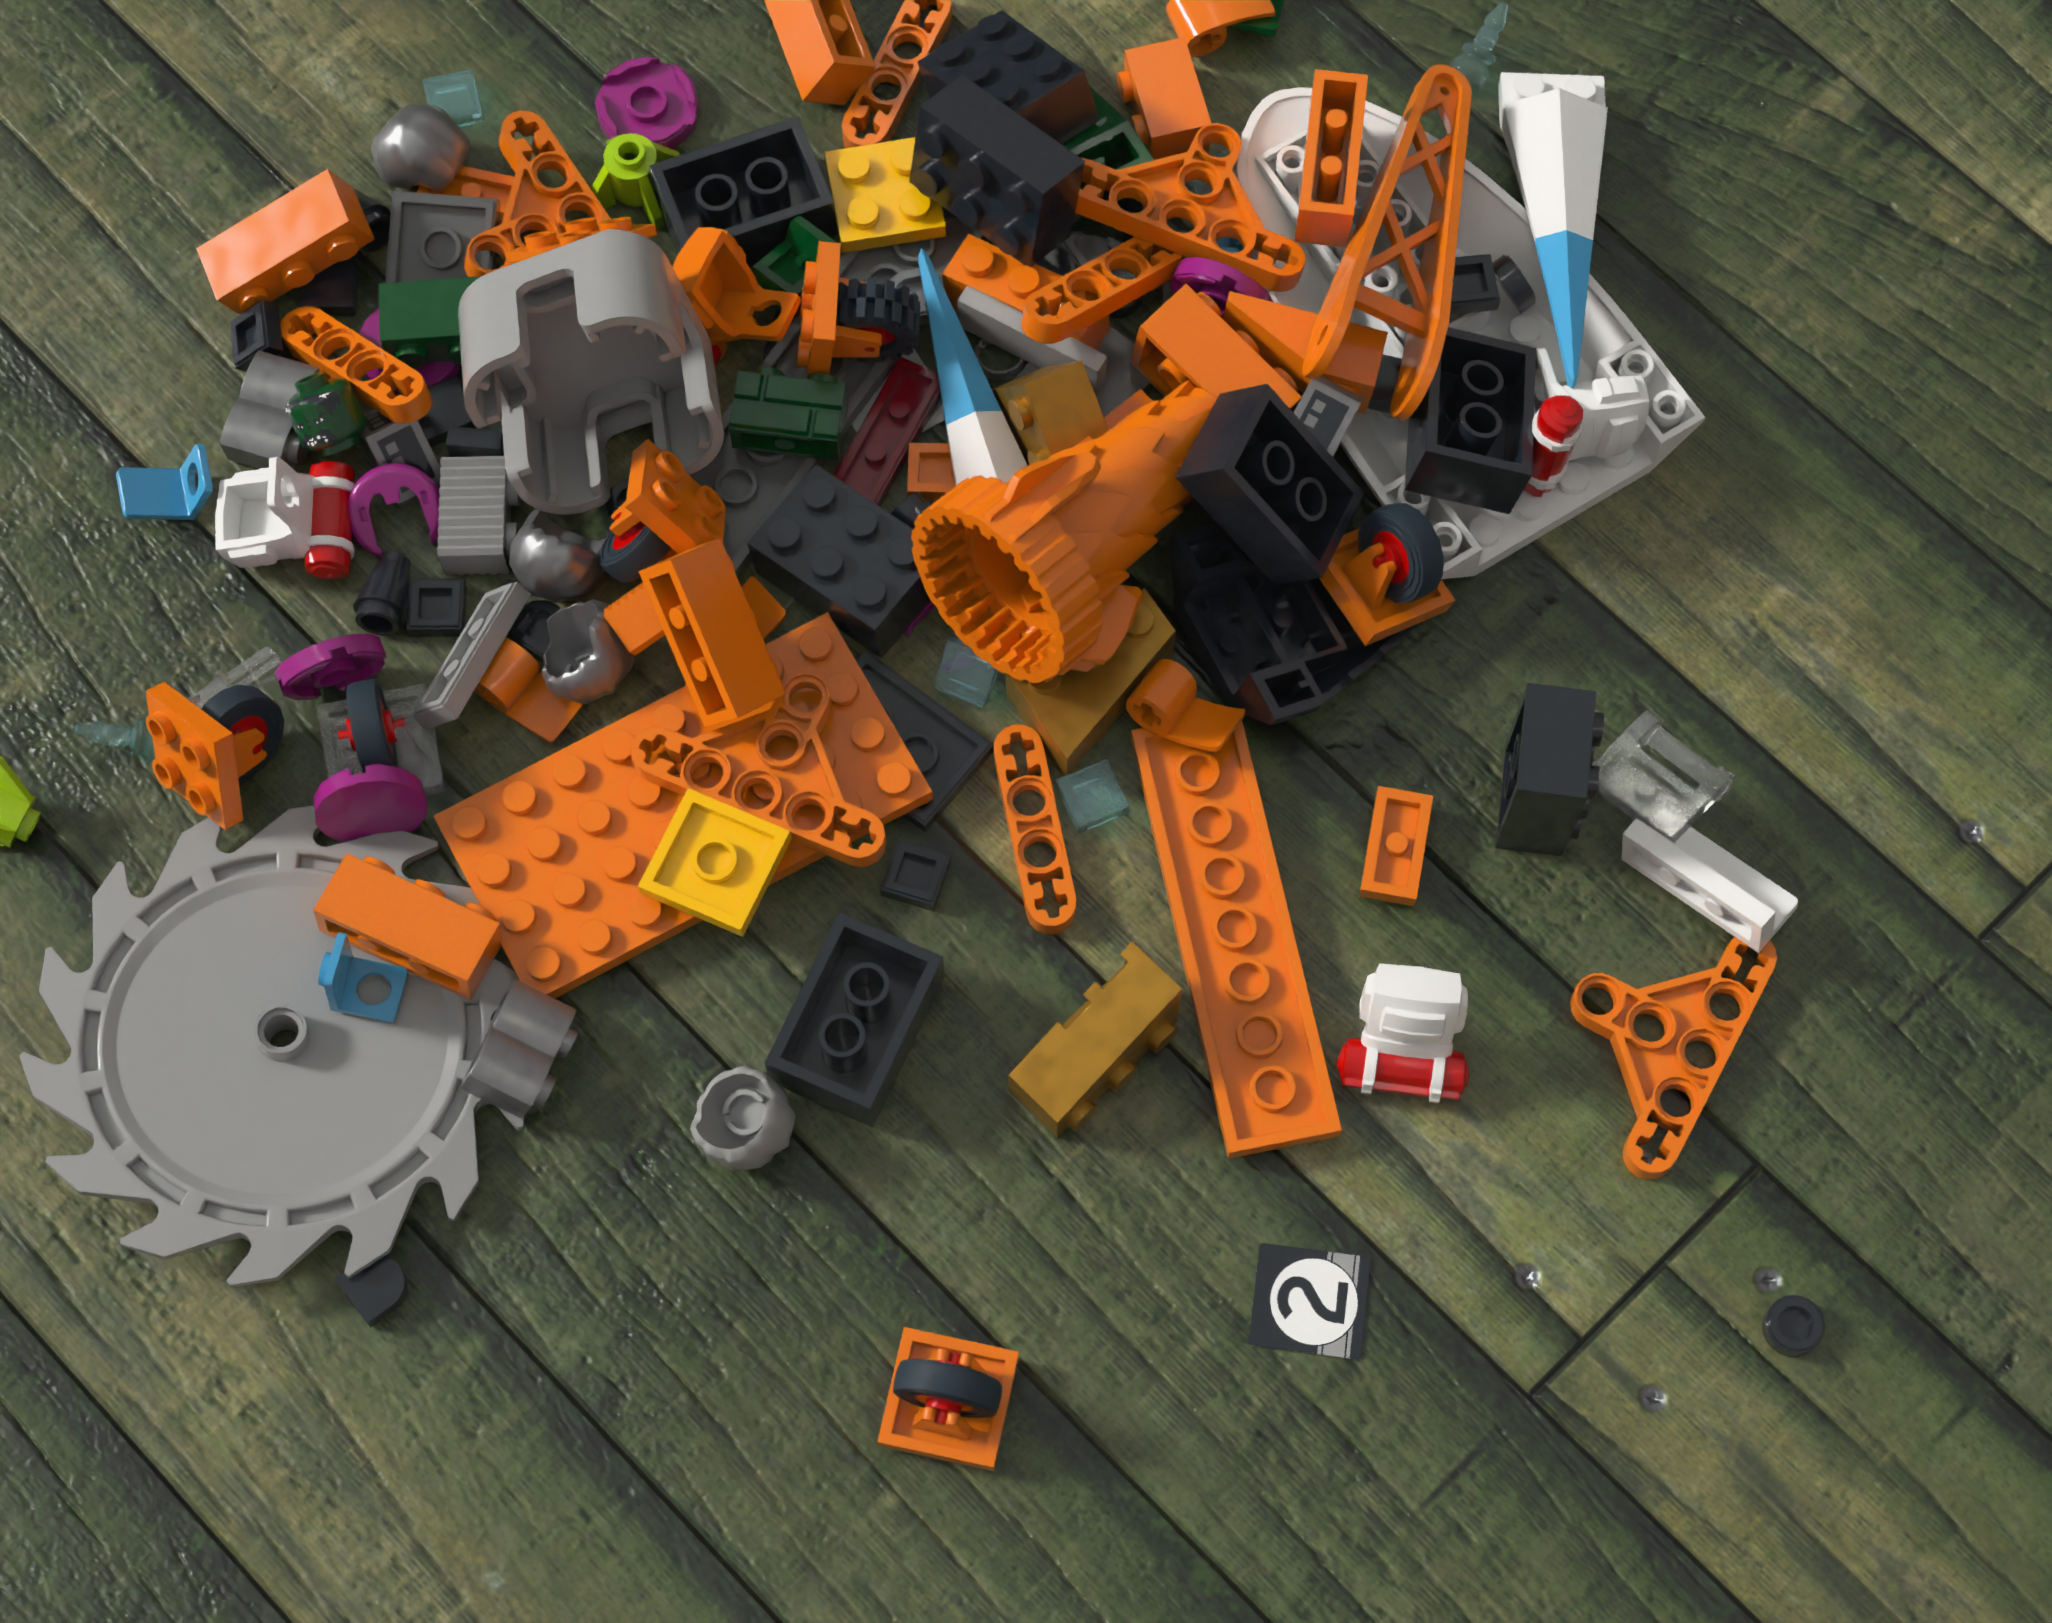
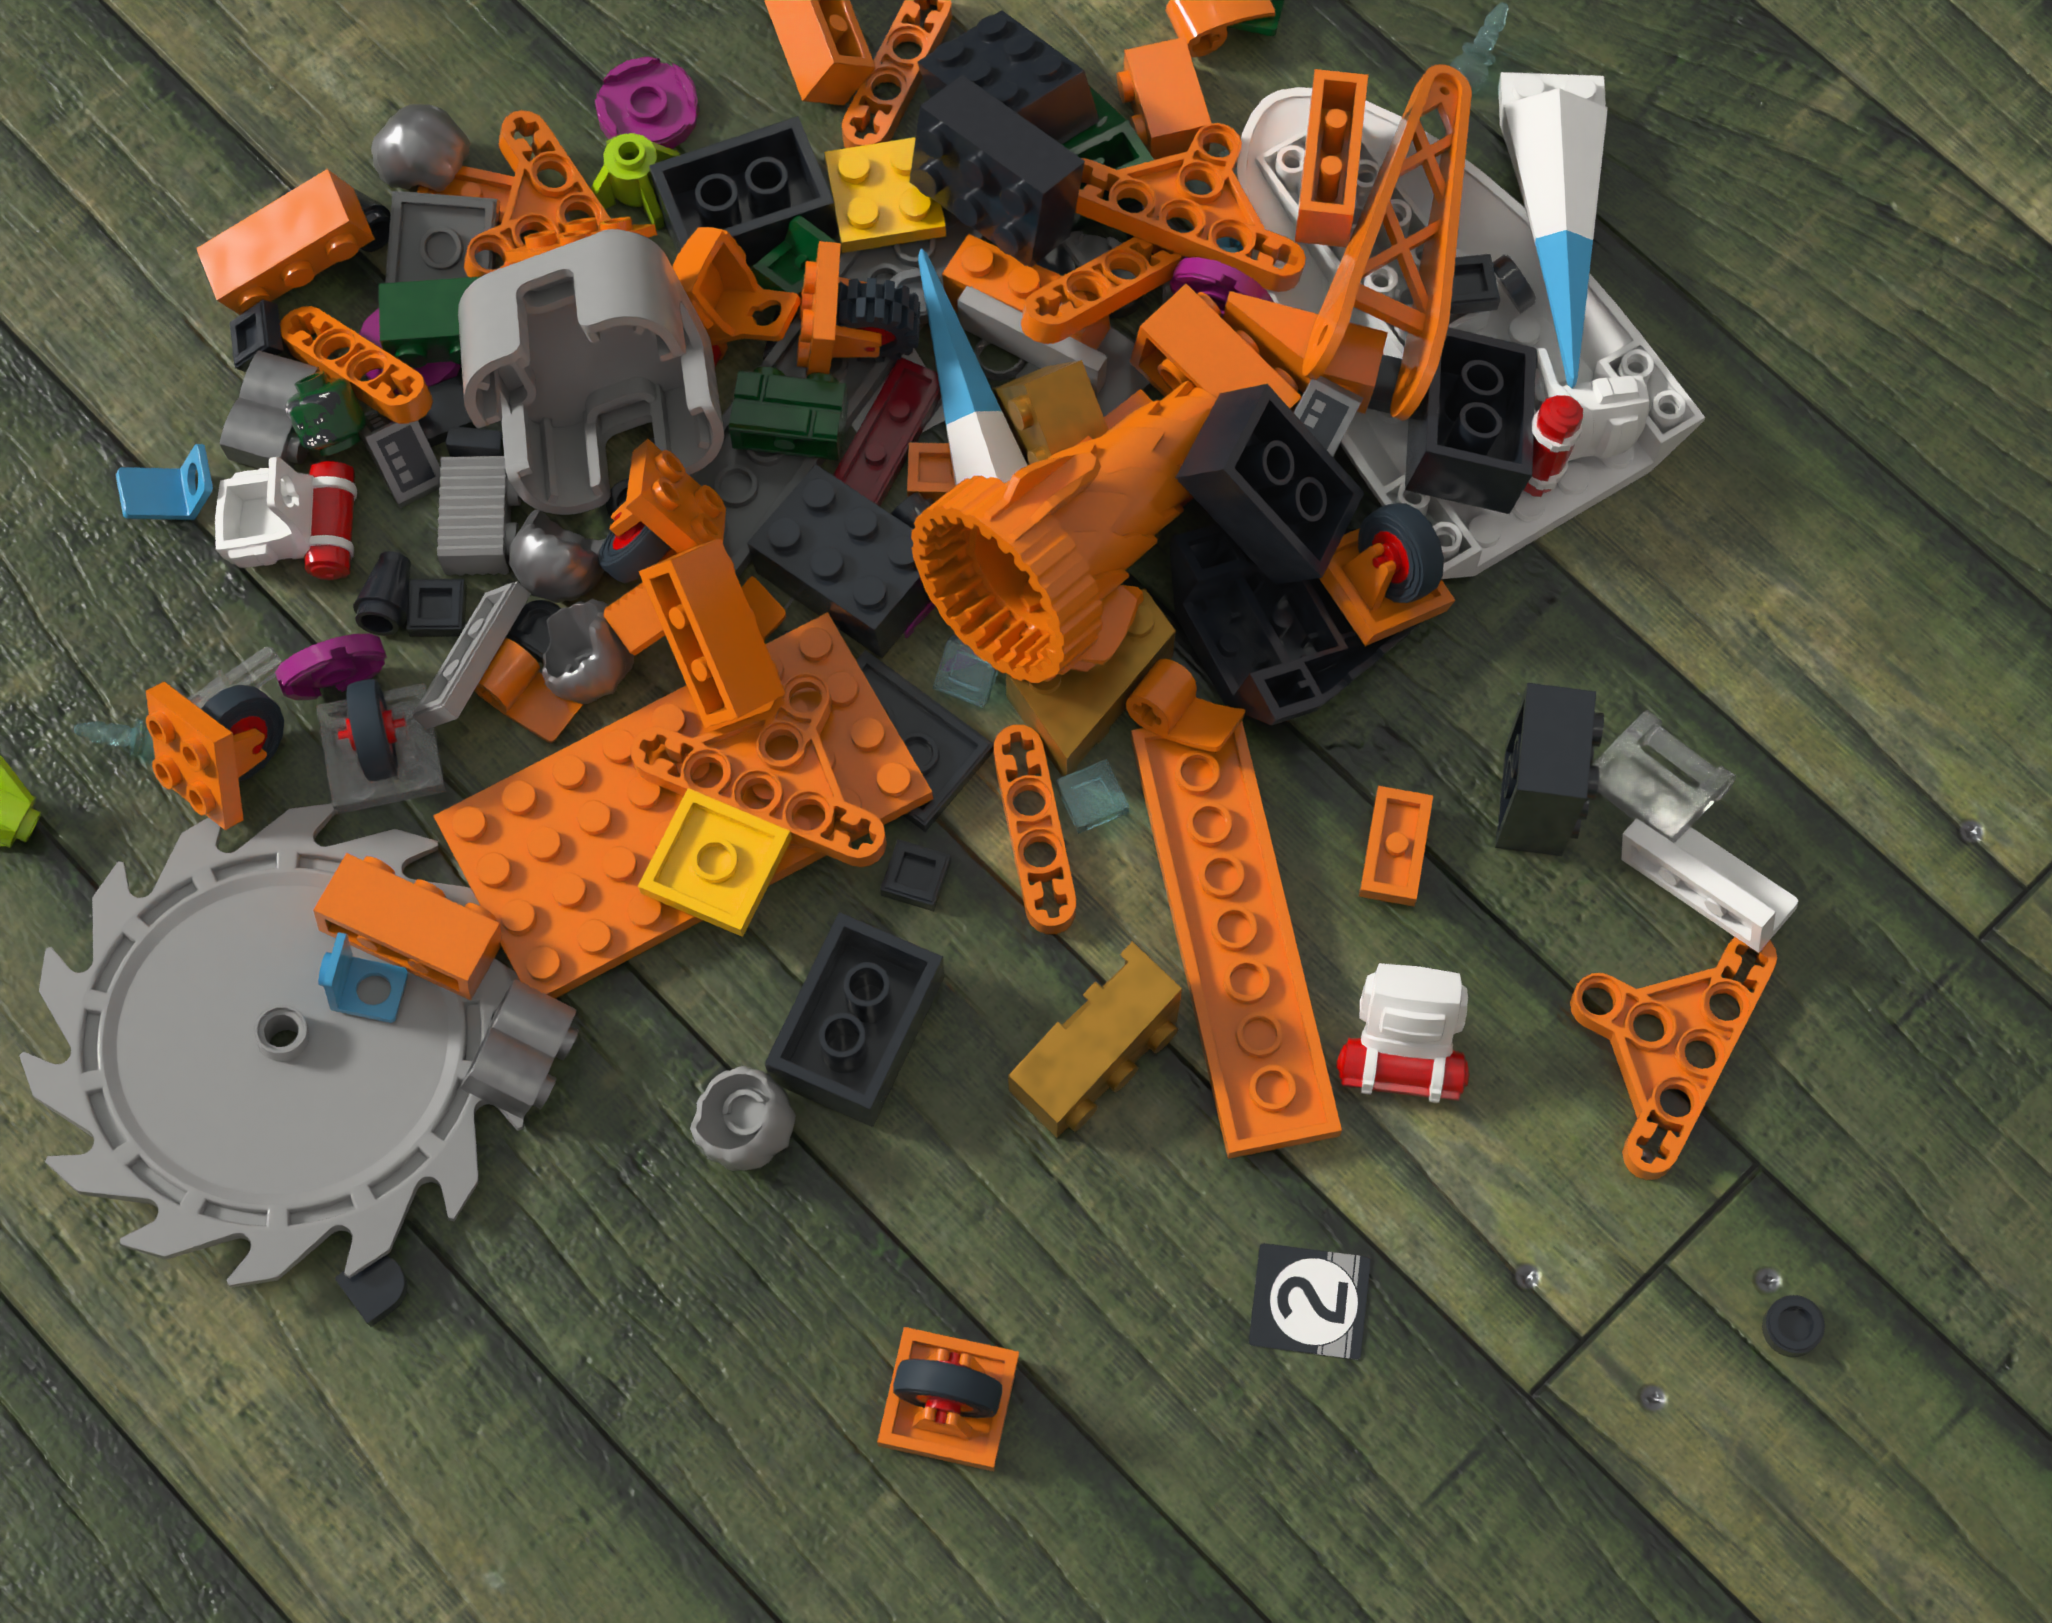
black tile [300,260,359,316] -> none
magenta tile [313,764,427,842] -> none
magenta head [348,463,440,557] -> none
clear light blue tile [422,69,484,127] -> none

